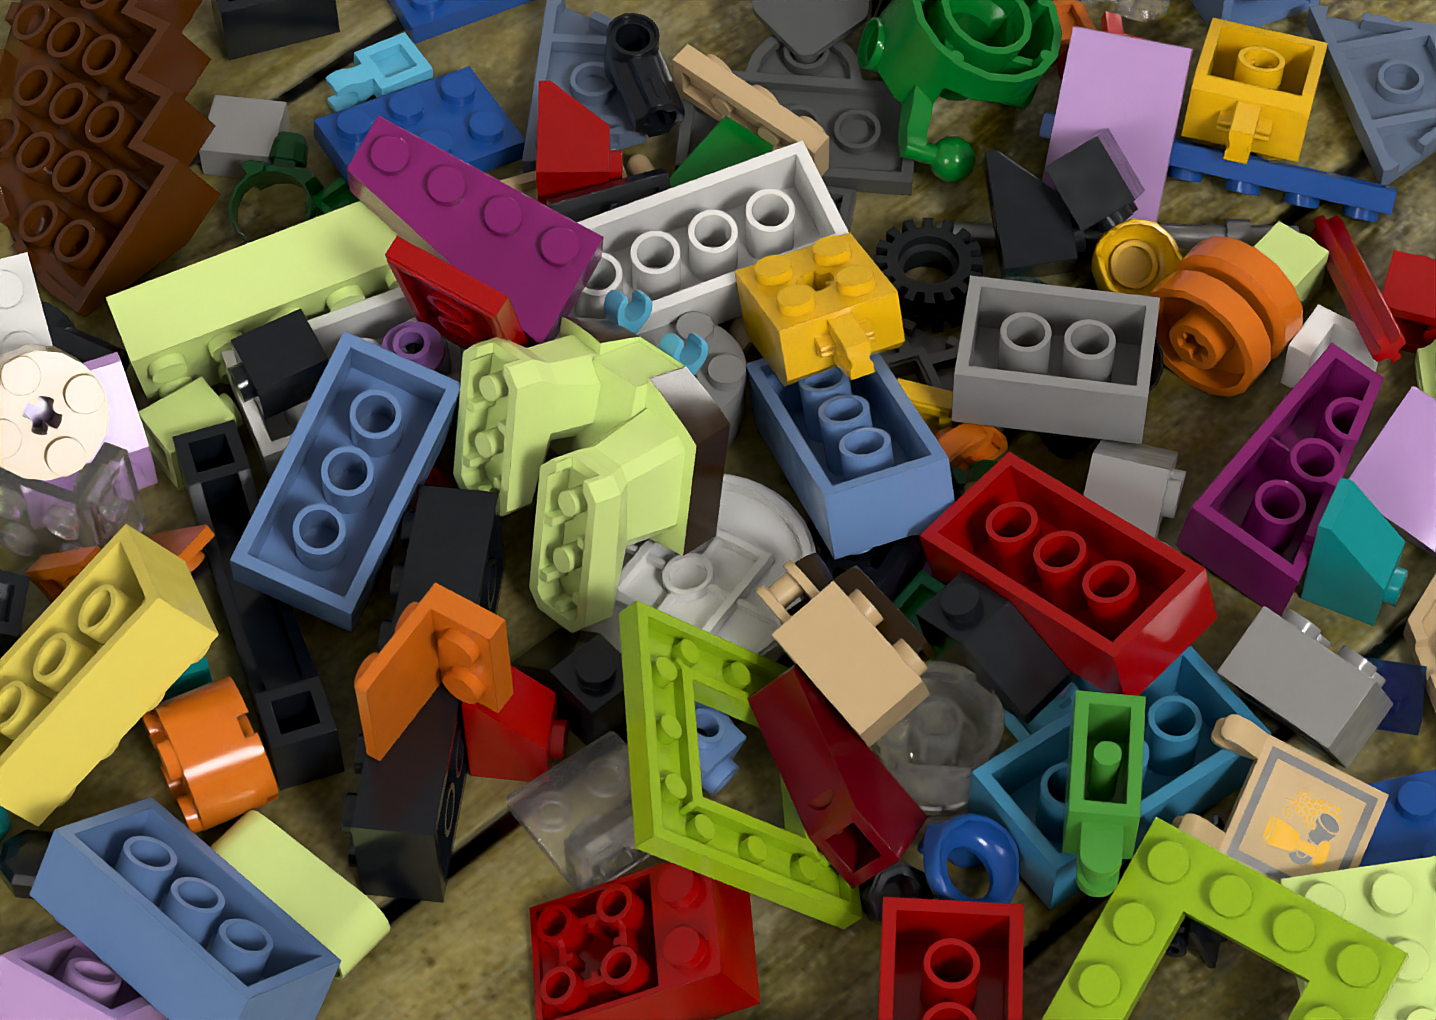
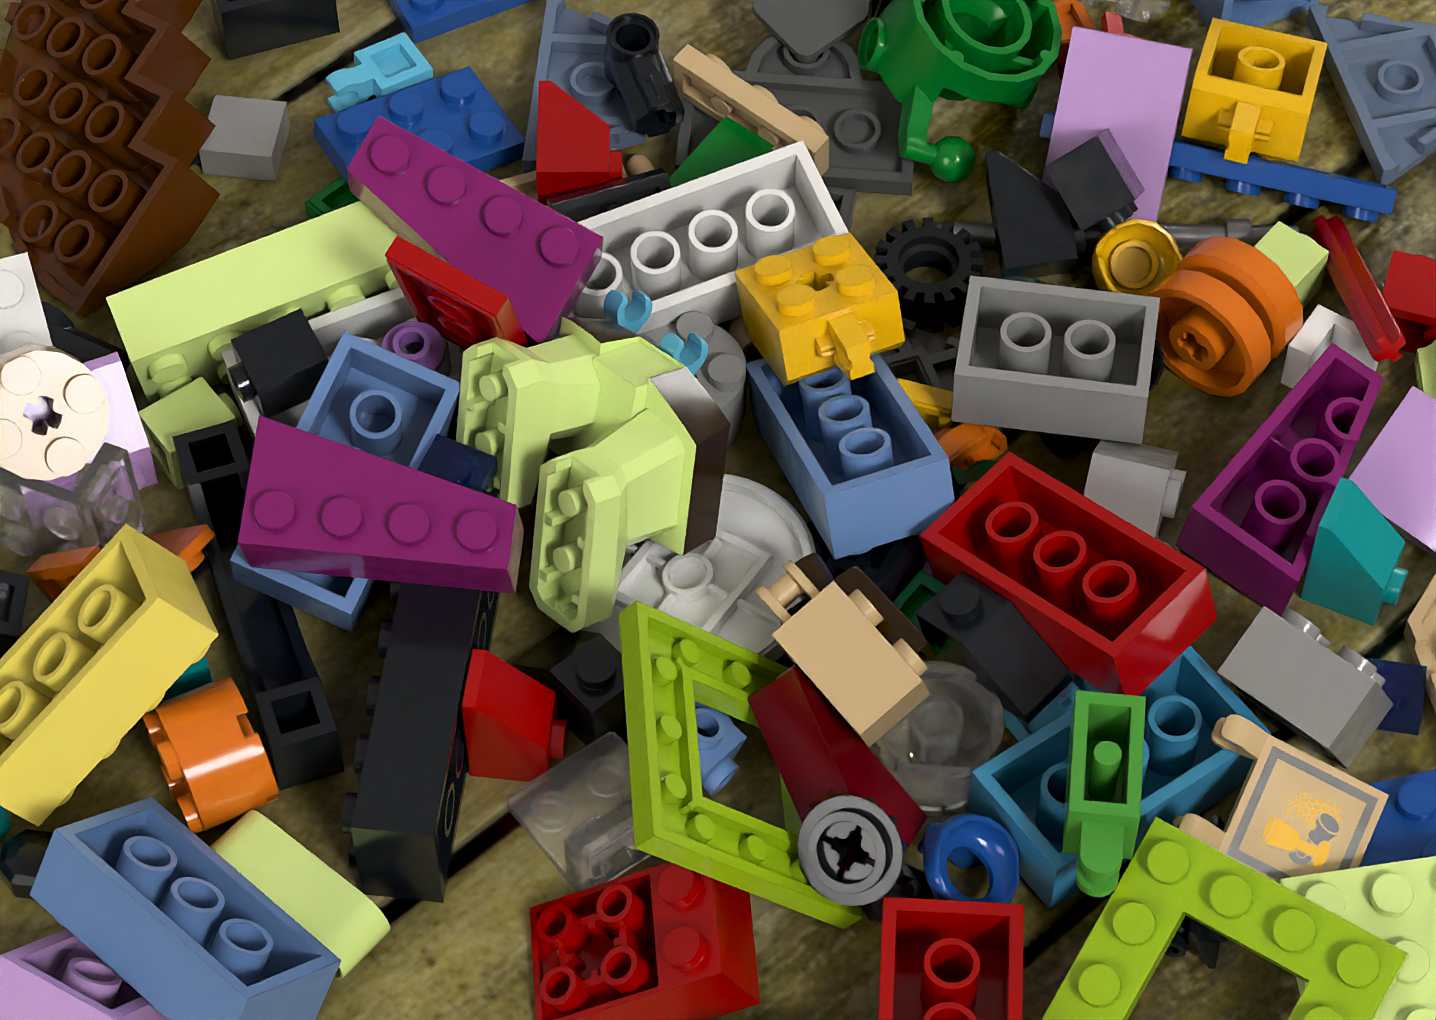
dark green piece [229,131,324,243] -> none
orange bracket [354,582,514,761] -> none
none -> magenta wedge [238,415,524,594]
none -> clear blue plate [417,434,498,494]
none -> gear [798,792,908,906]

